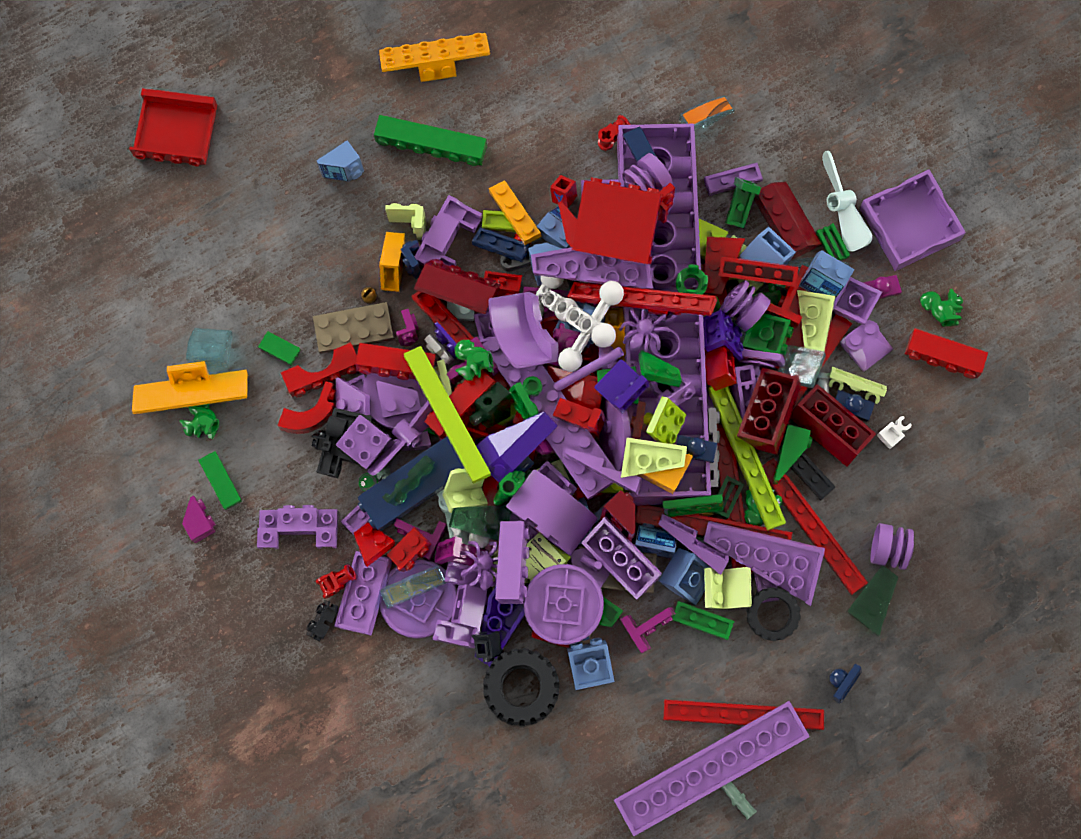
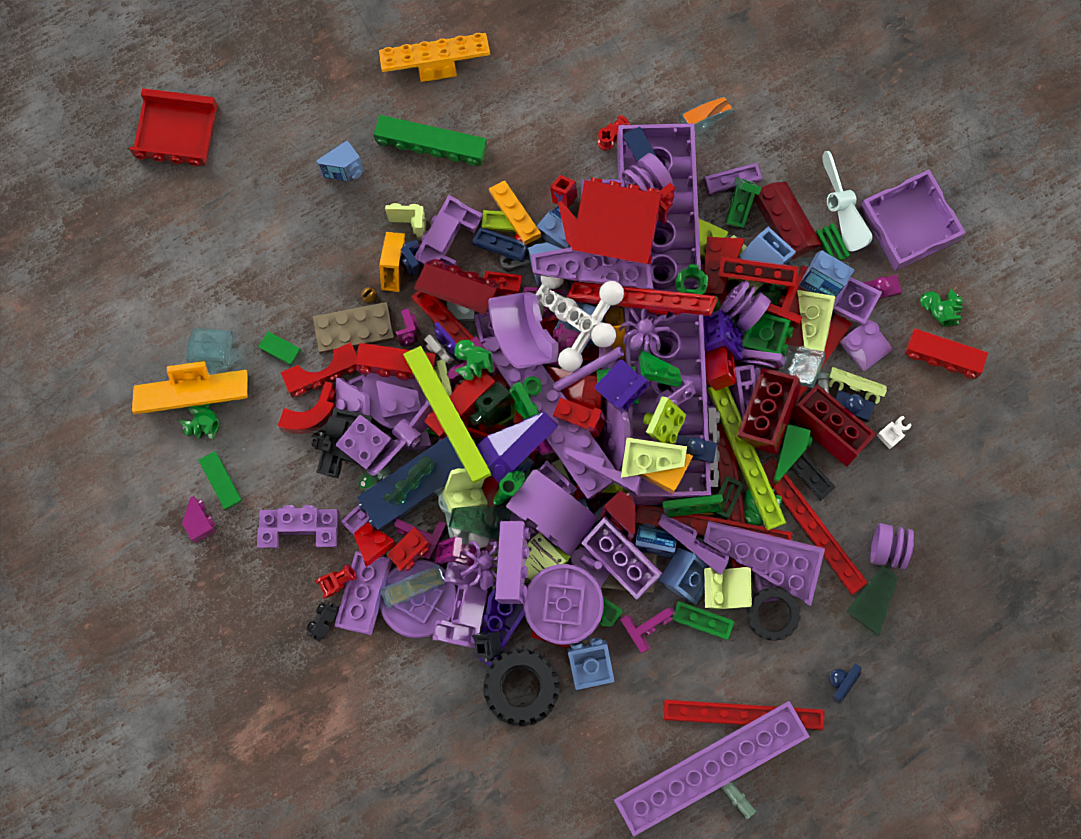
clear red plate [630,401,646,440] -> none

